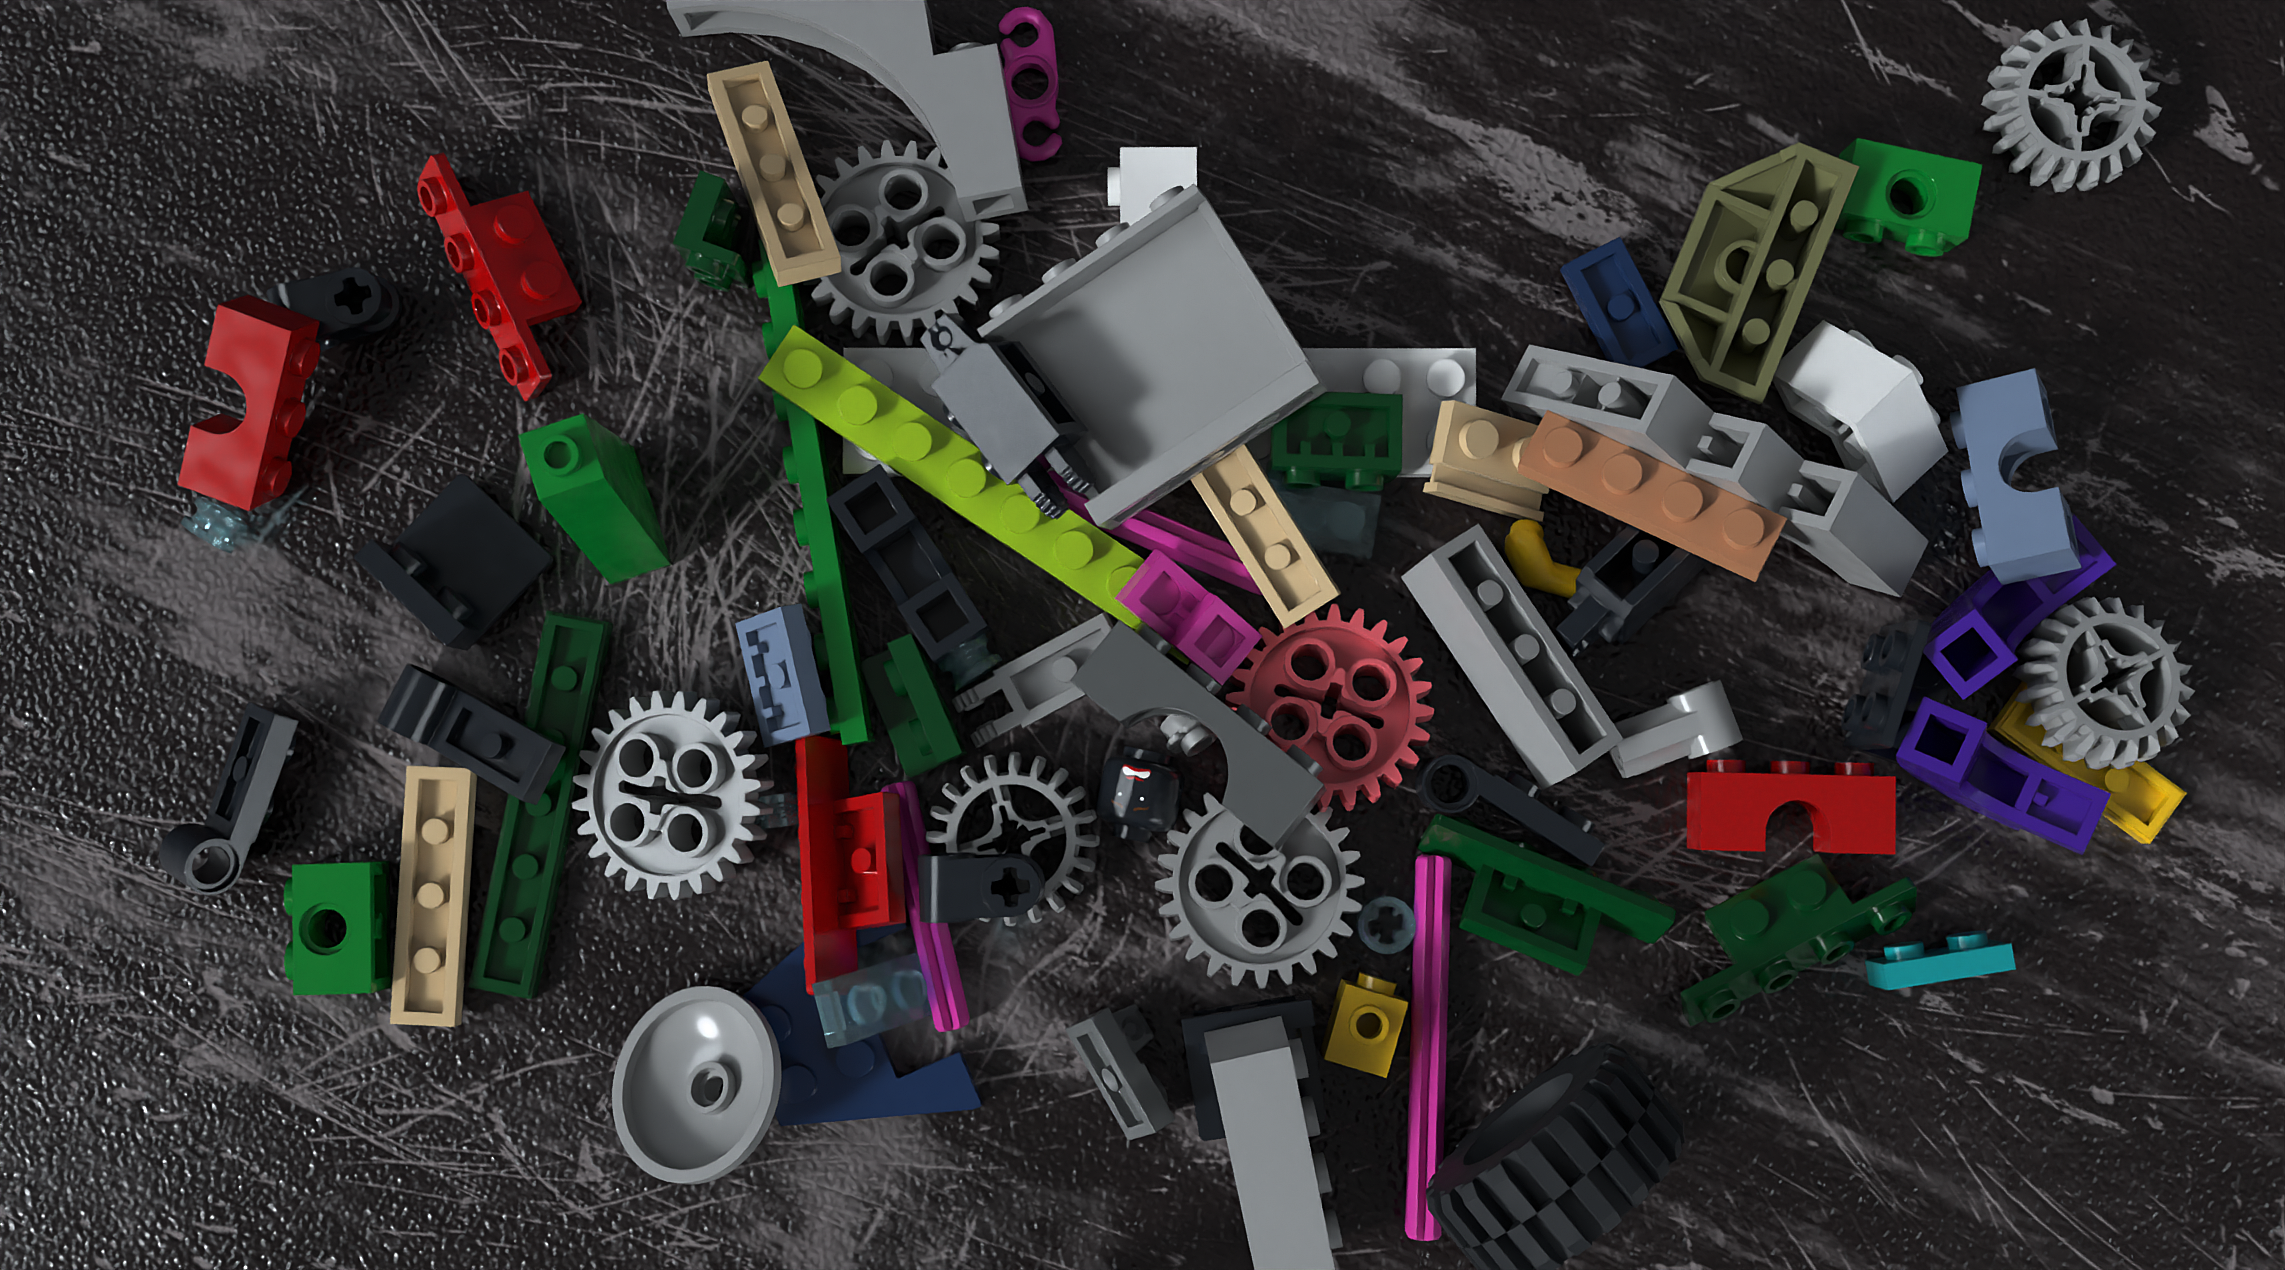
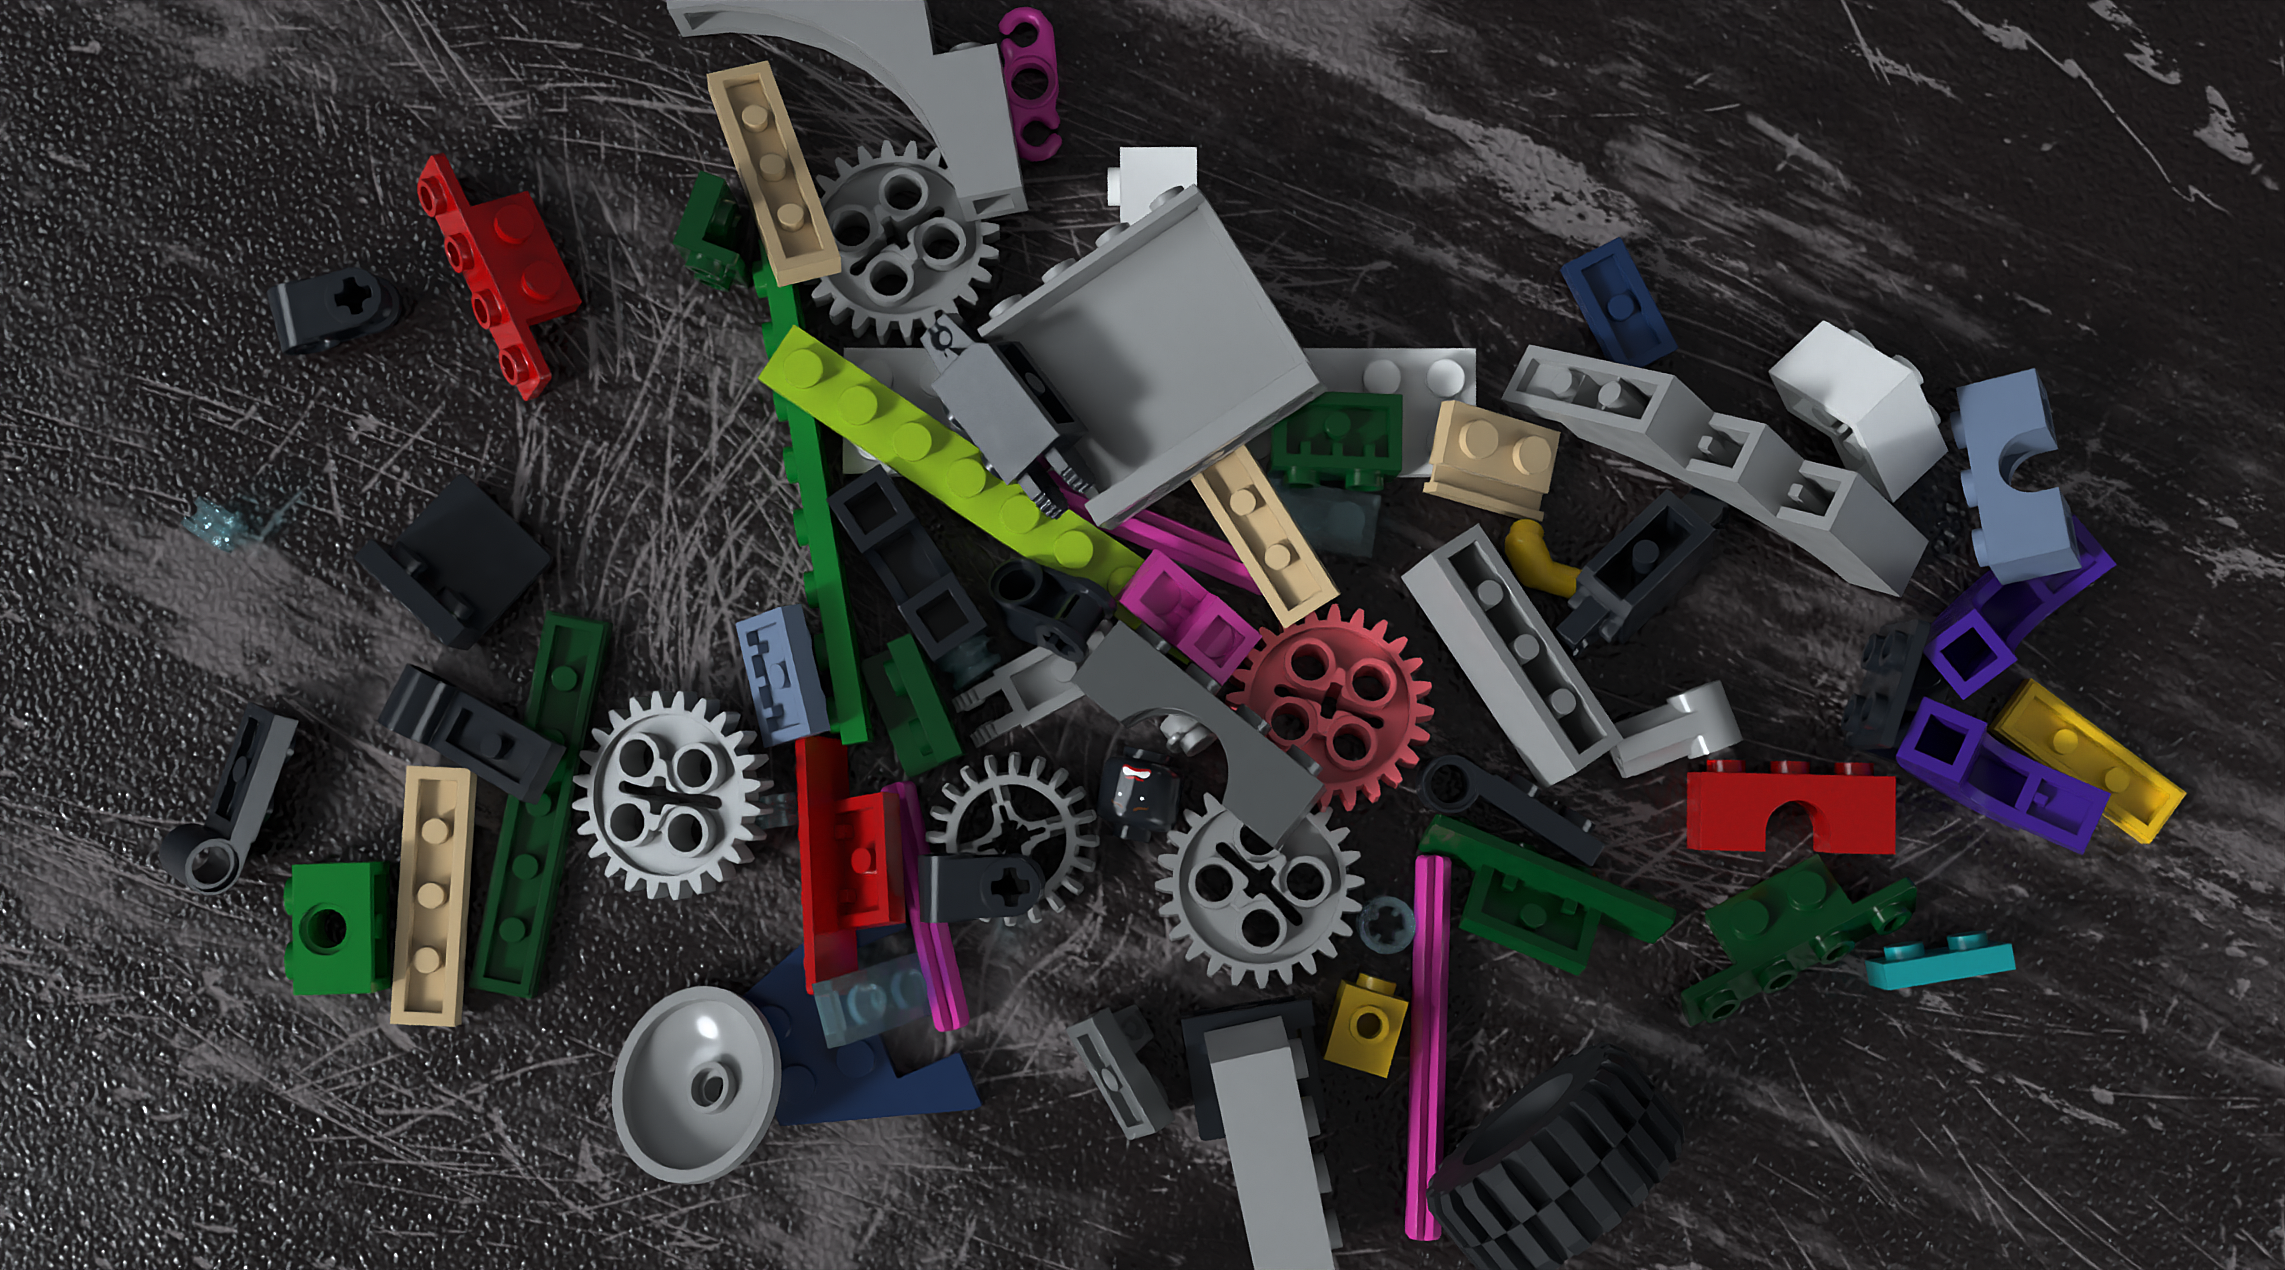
red arch [177,295,320,511] -> none
green slope [518,413,672,585] -> none
nougat plate [1517,410,1787,582] -> none
olive wedge [1659,142,1859,405] -> none
green brick [1834,138,1983,257] -> none
light grey gear [1981,19,2162,193] -> none
light grey gear [2012,597,2195,770] -> none
none -> black piece [988,557,1118,662]

